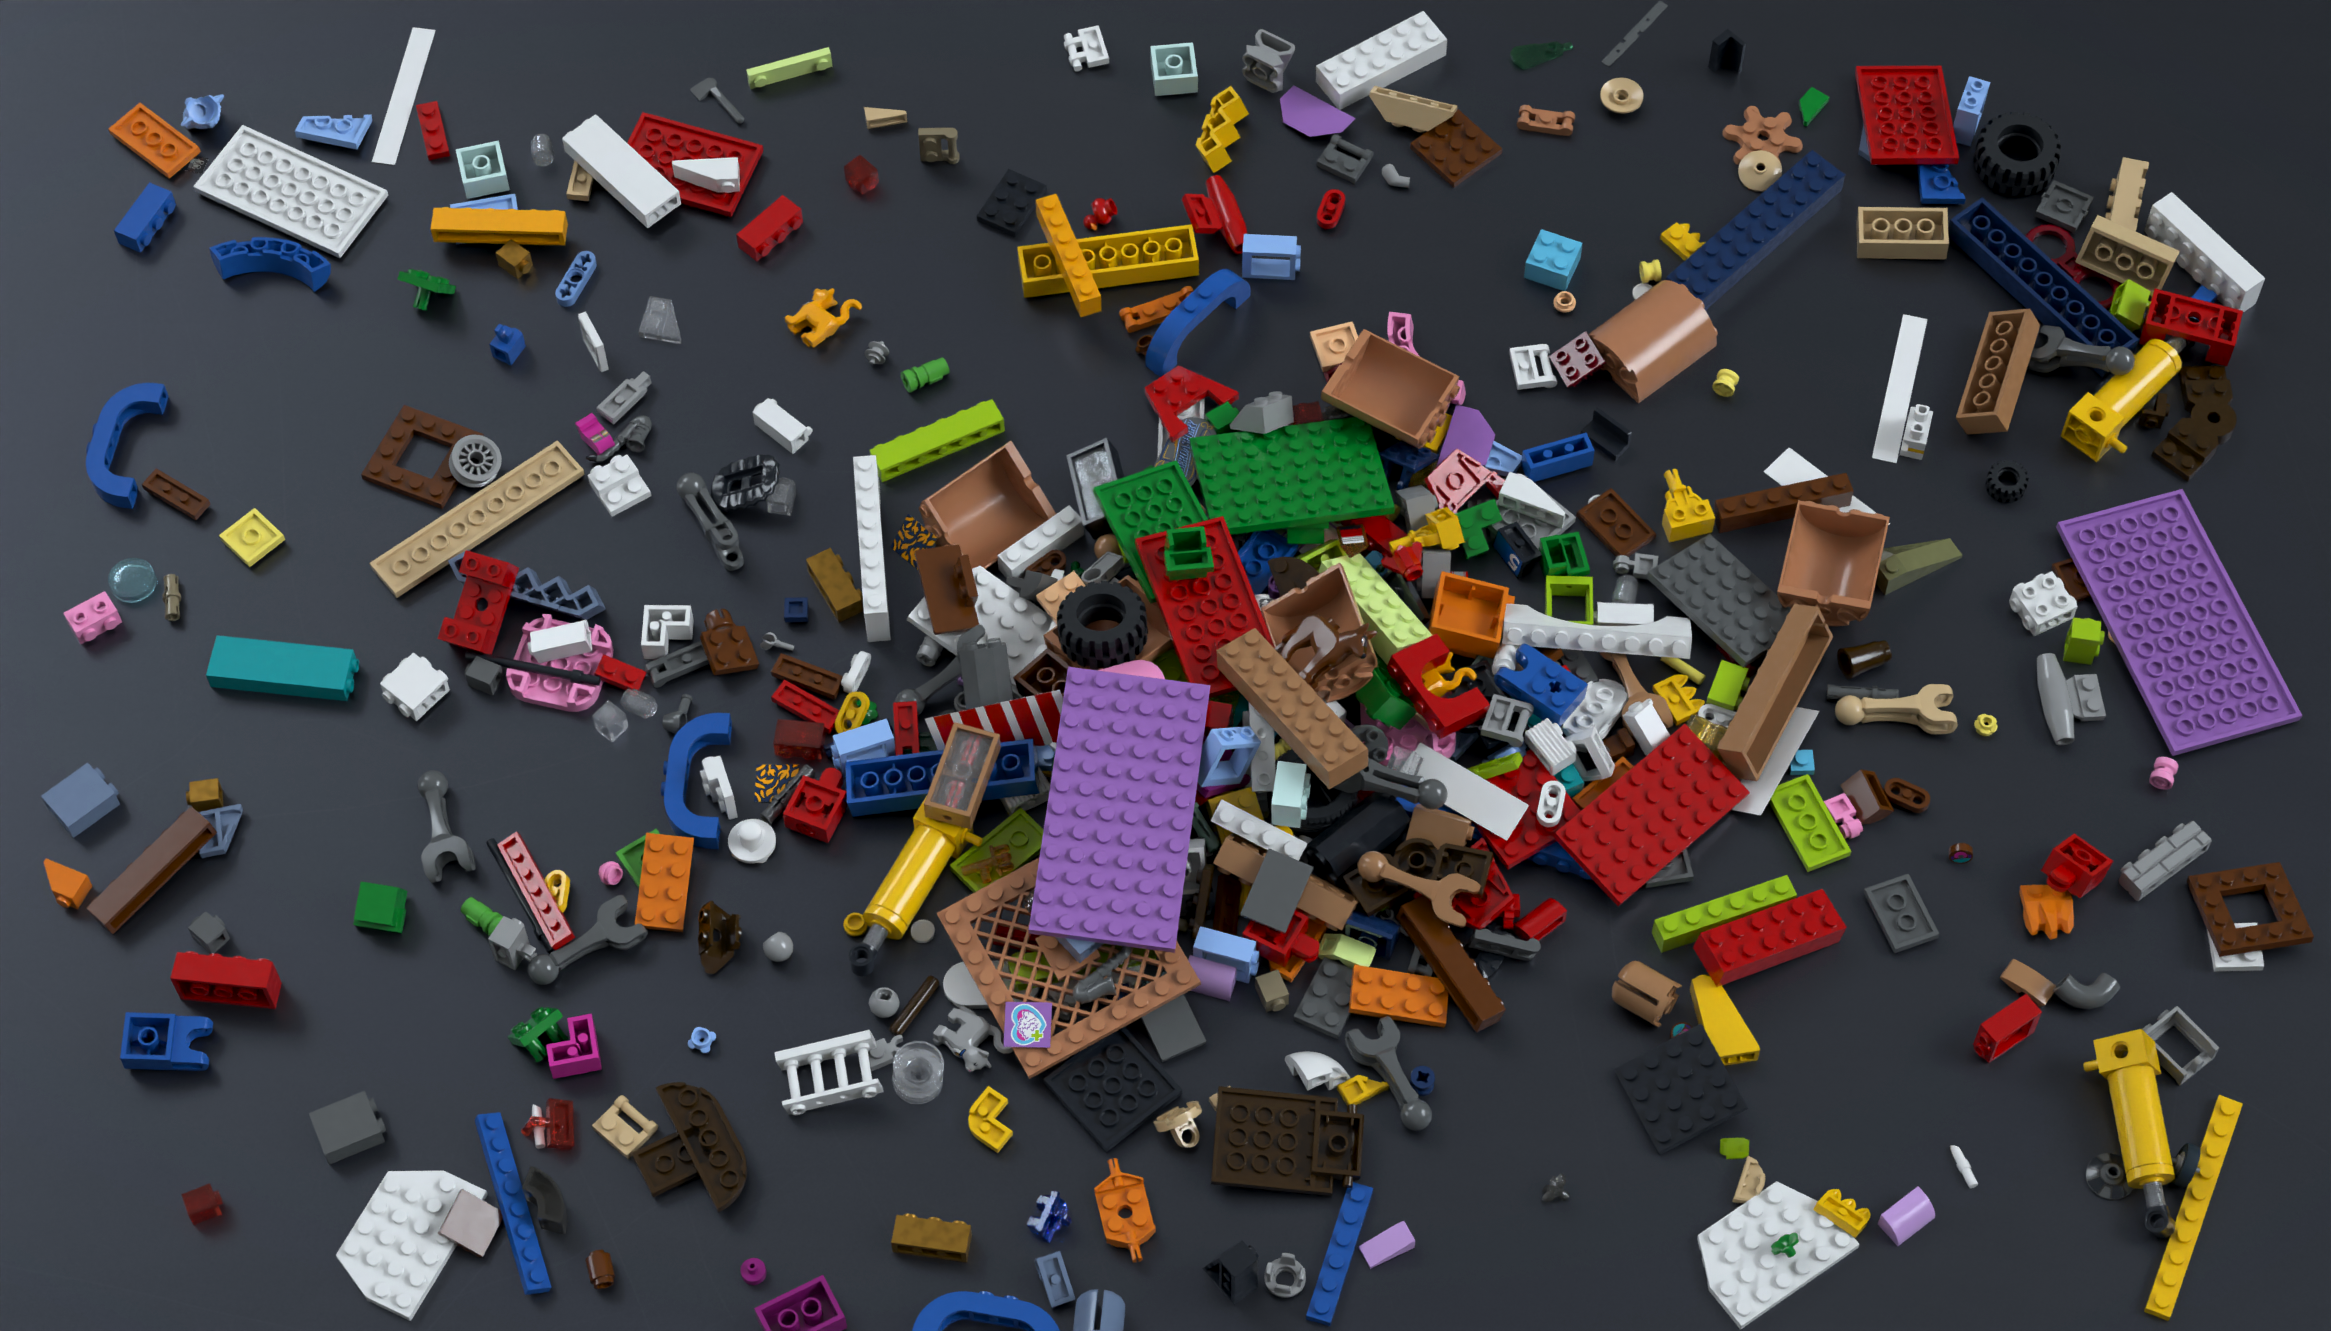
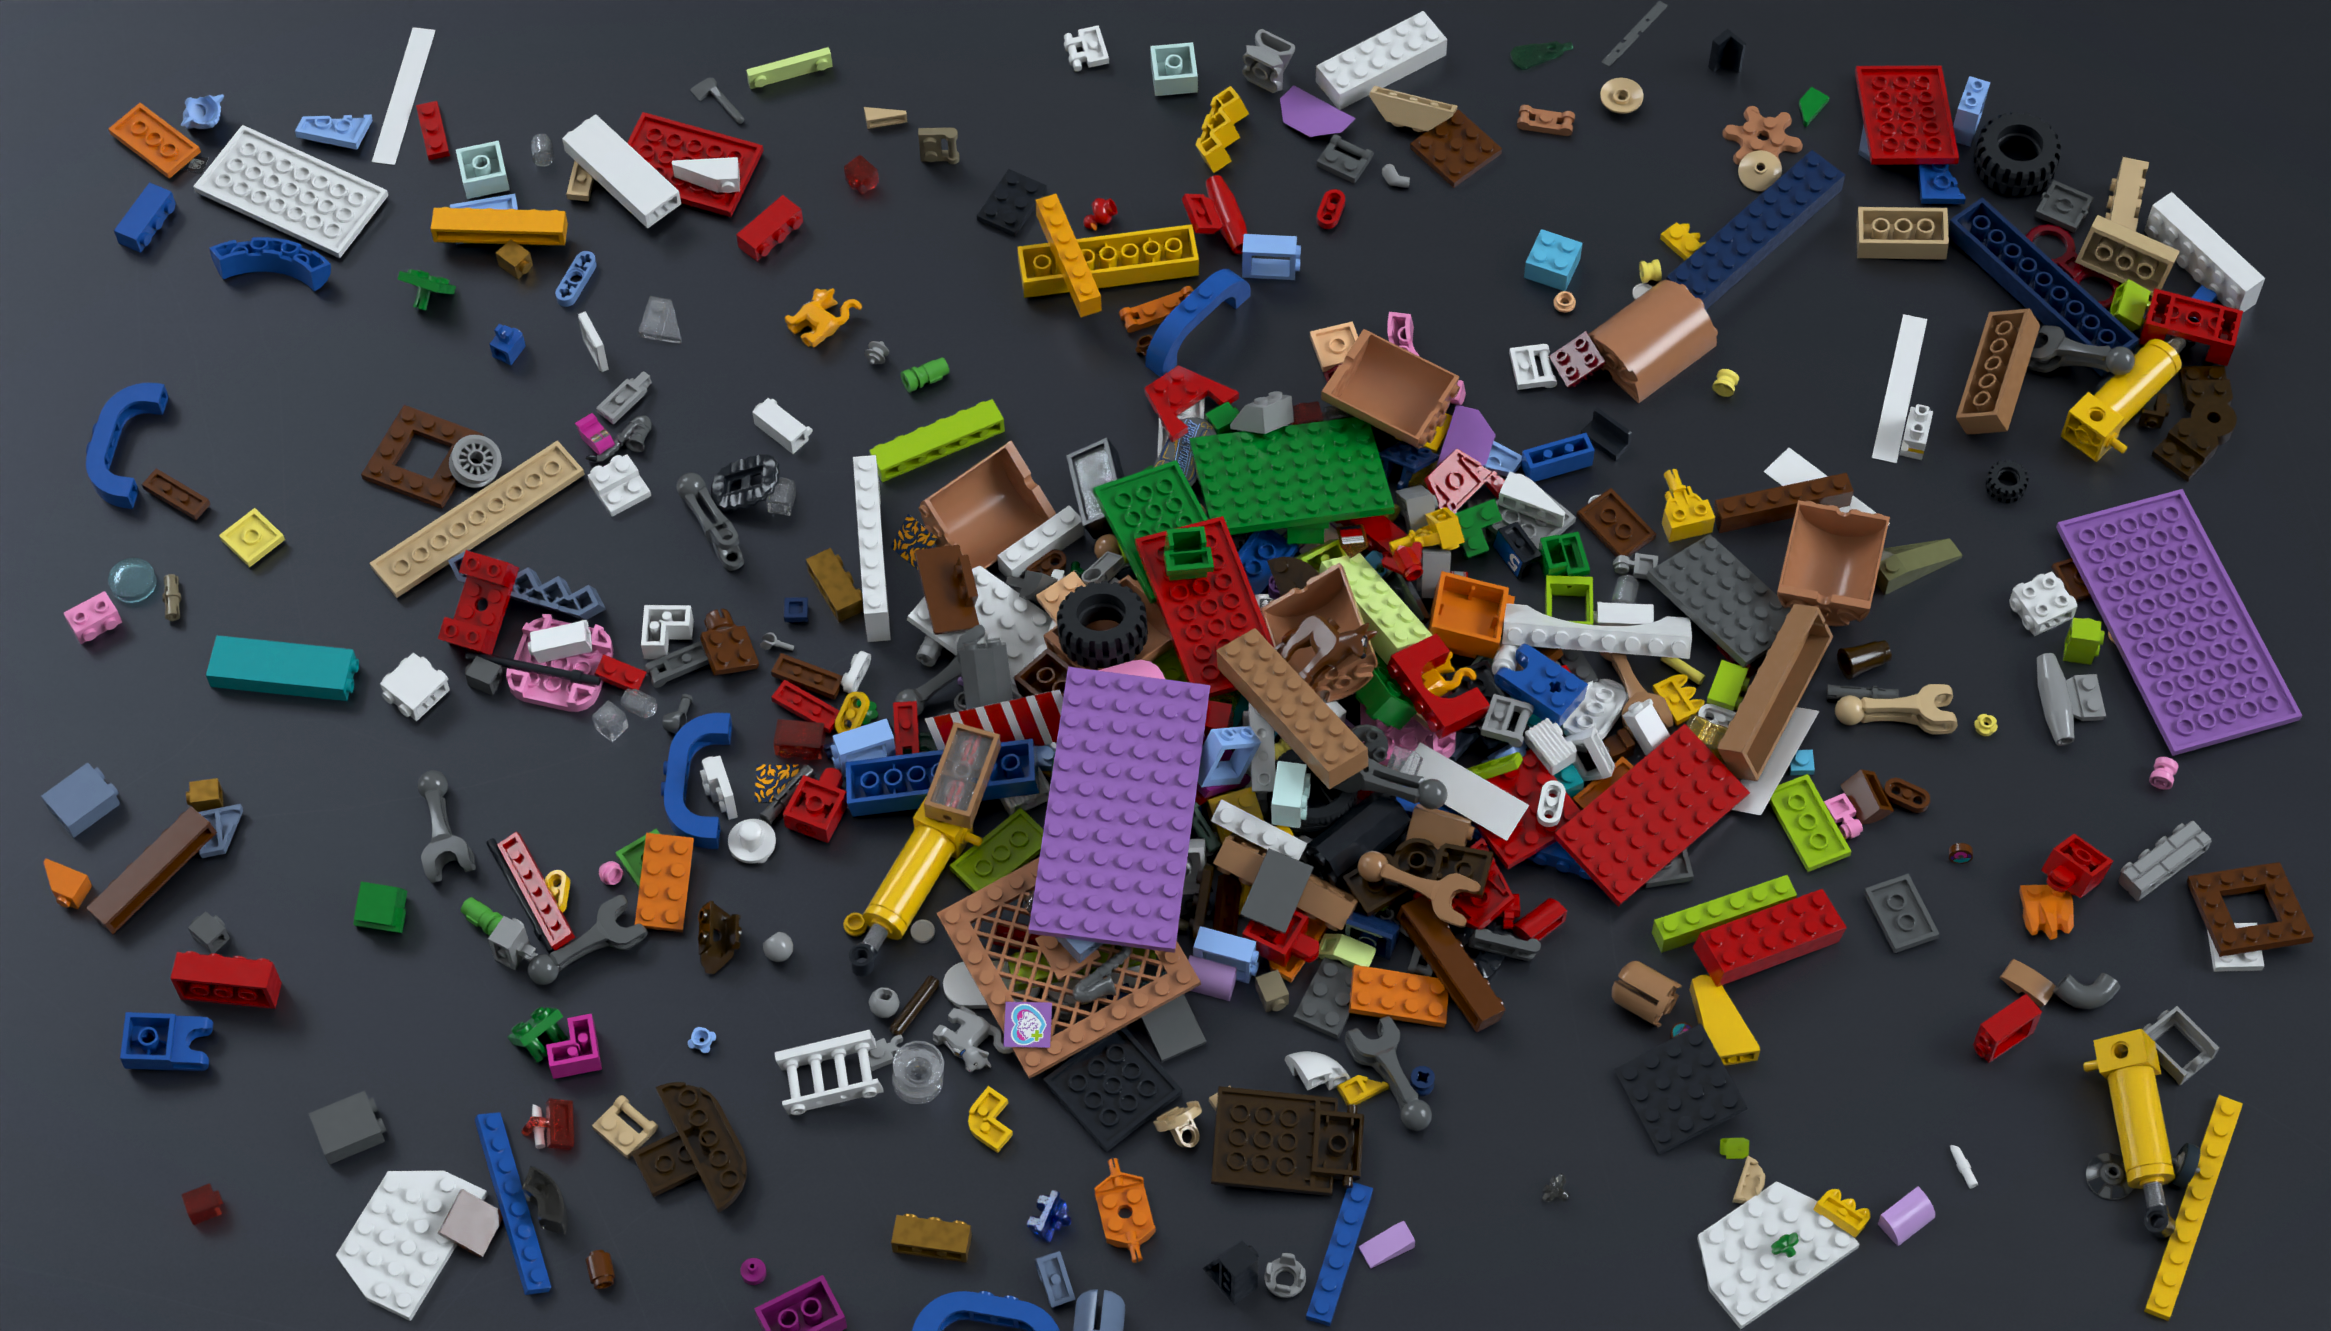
clear orange arm [961,844,1014,884] -> none

